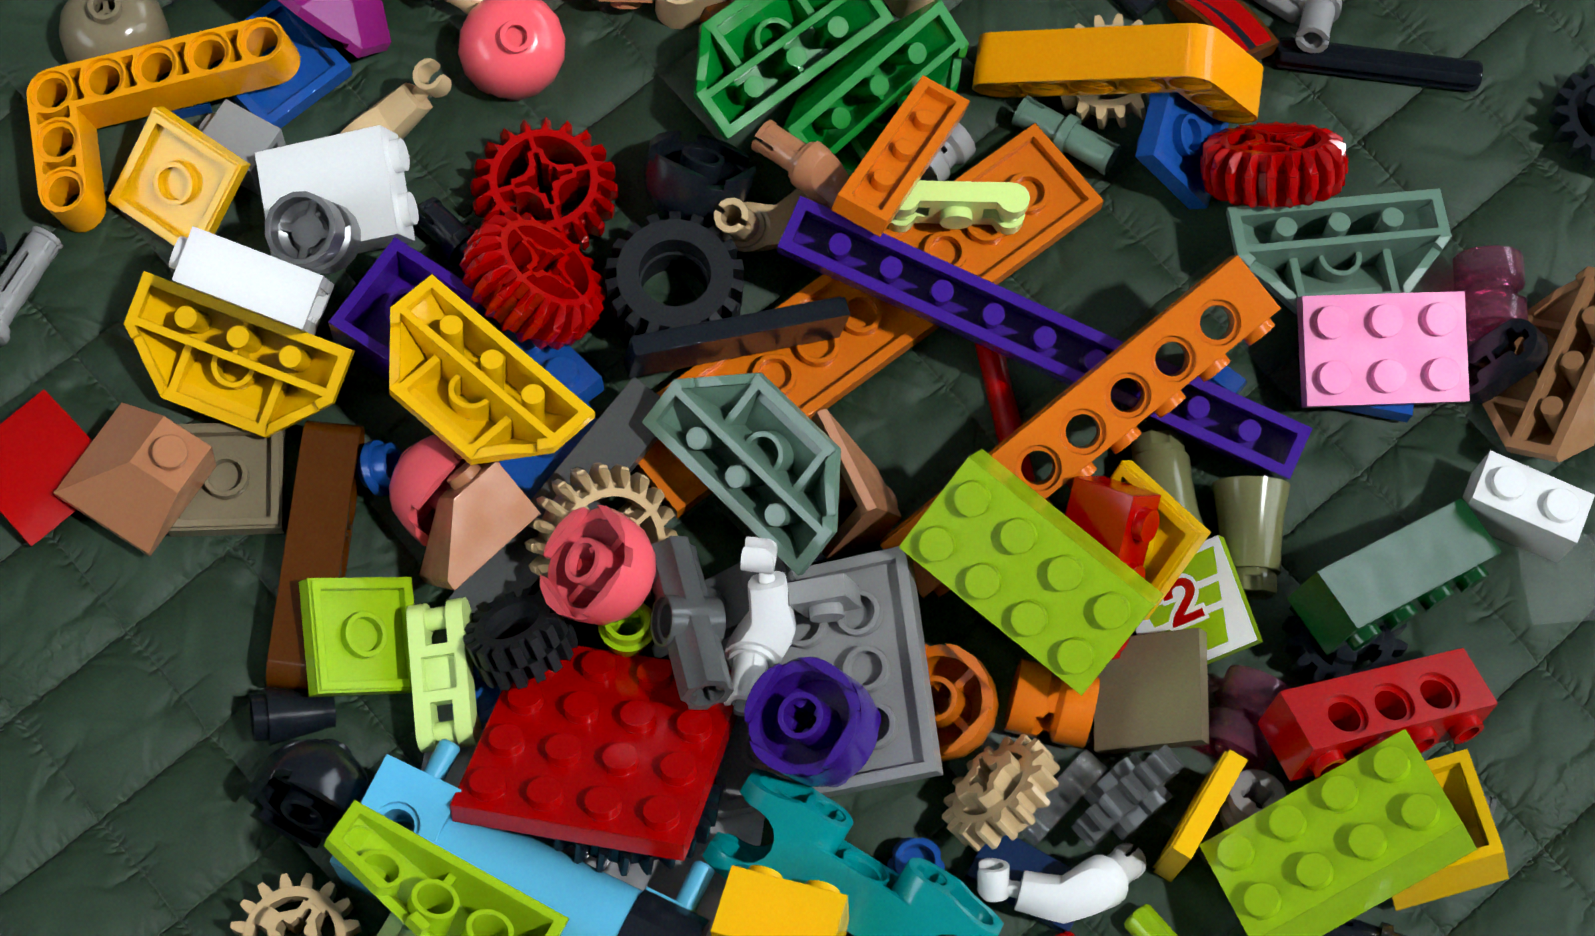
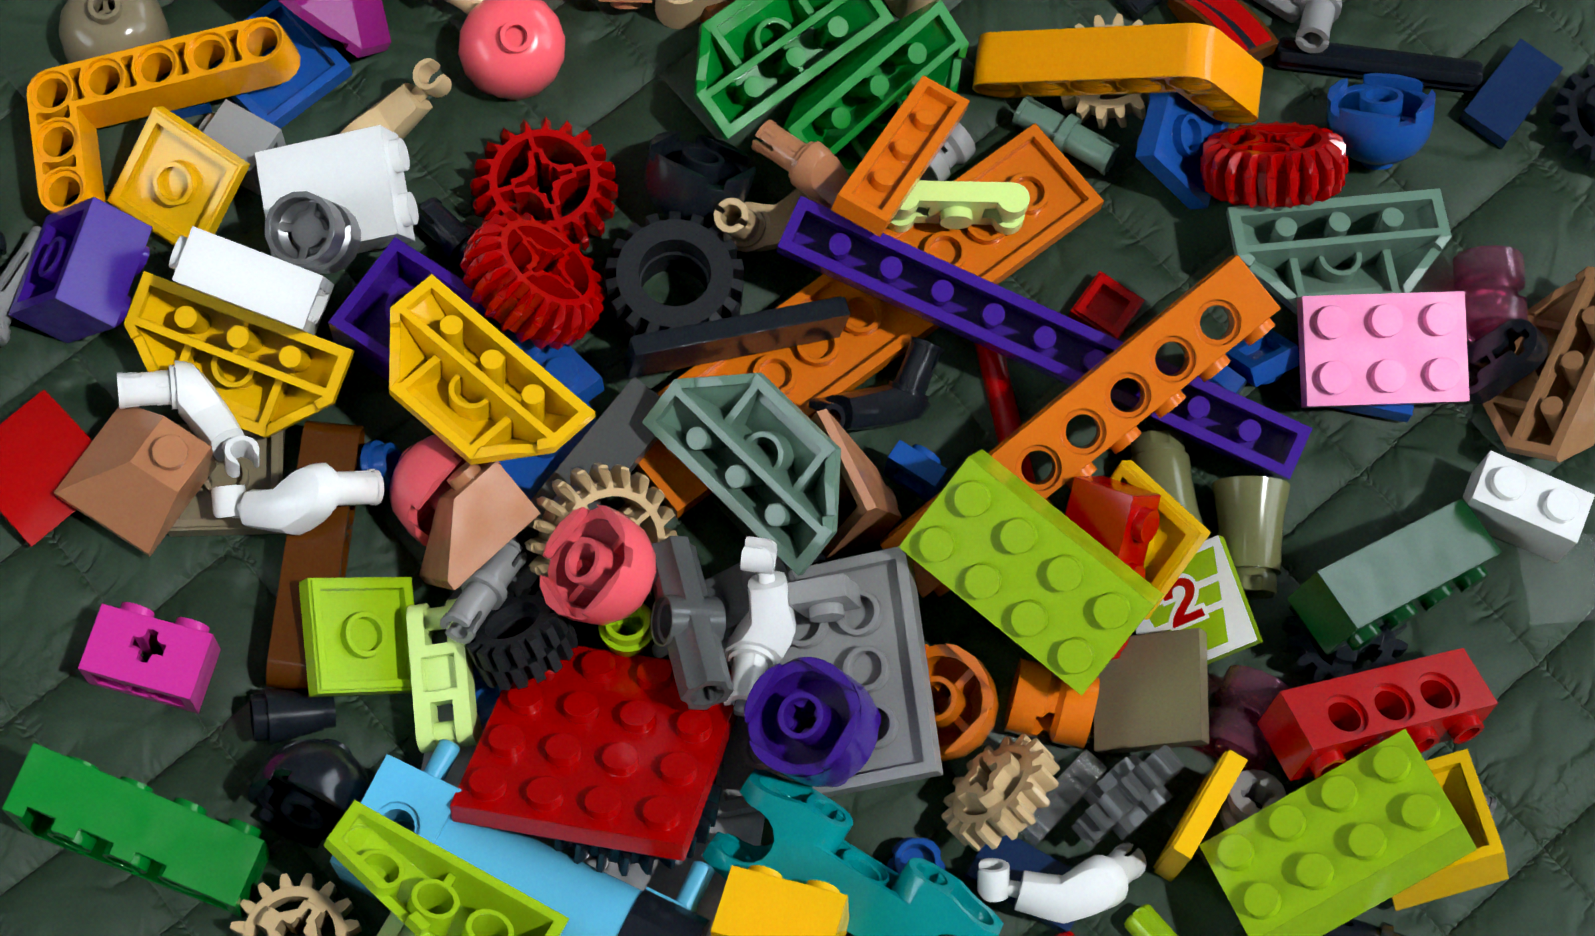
none -> green wedge [2,743,272,918]
none -> dark purple brick [8,197,153,343]
none -> dark pink brick [78,602,221,714]
none -> white arm [117,360,260,478]
none -> white arm [211,463,384,535]
none -> light grey pin [440,540,527,644]
none -> black arm [808,336,944,430]
none -> blue plate [883,440,947,502]
none -> red tile [1068,271,1145,340]
none -> blue plate [1226,329,1300,387]
none -> blue cylinder [1326,73,1436,170]
none -> dark blue tile [1459,38,1563,149]

